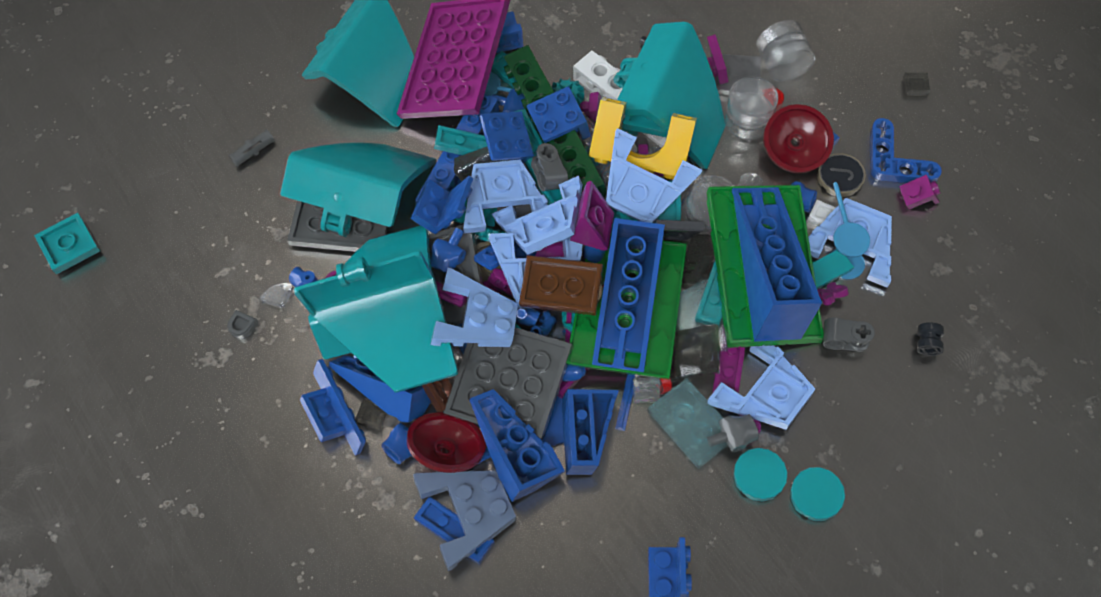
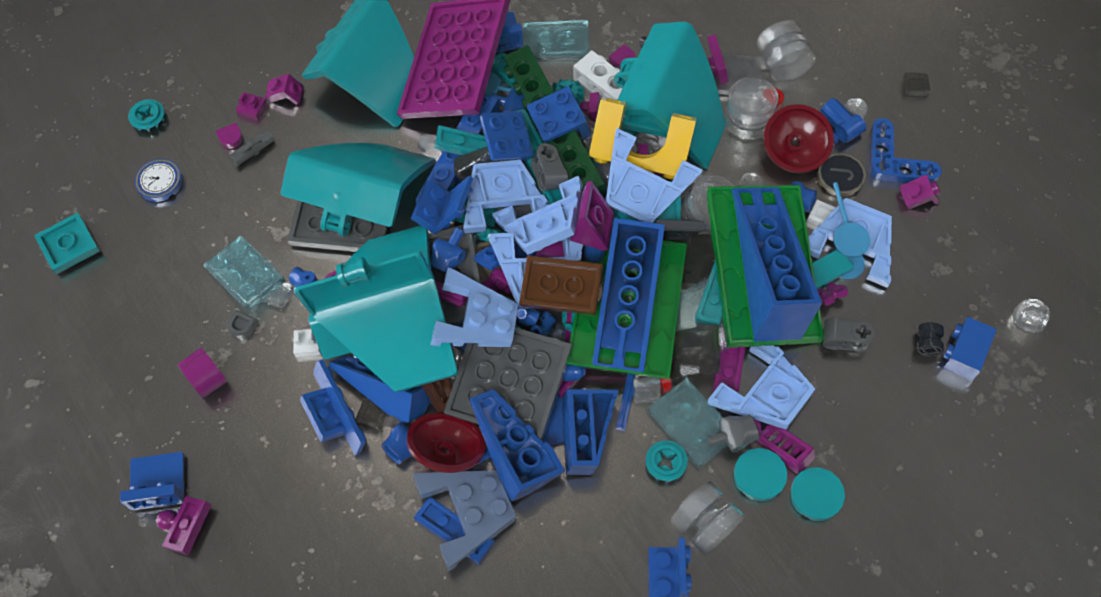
none -> blue bracket [120,452,184,511]
none -> teal gear [128,99,166,131]
none -> tile [135,159,183,202]
none -> magenta plate [156,496,211,555]
none -> magenta piece [177,347,228,399]
none -> clear light blue plate [203,235,286,312]
none -> magenta tile [215,122,243,149]
none -> magenta tile [235,92,267,121]
none -> magenta bracket [265,74,304,104]
none -> white tile [293,329,321,357]
none -> clear tile [418,134,443,156]
none -> clear light blue tile [523,20,590,62]
none -> magenta tile [609,44,636,69]
none -> clear tile [635,133,659,152]
none -> teal gear [645,440,688,483]
none -> clear wheel [671,481,745,556]
none -> magenta slope [757,424,815,475]
none -> blue piece [820,98,866,143]
none -> clear tile [845,98,868,119]
none -> blue brick [943,317,997,381]
none -> clear piece [1013,299,1050,334]

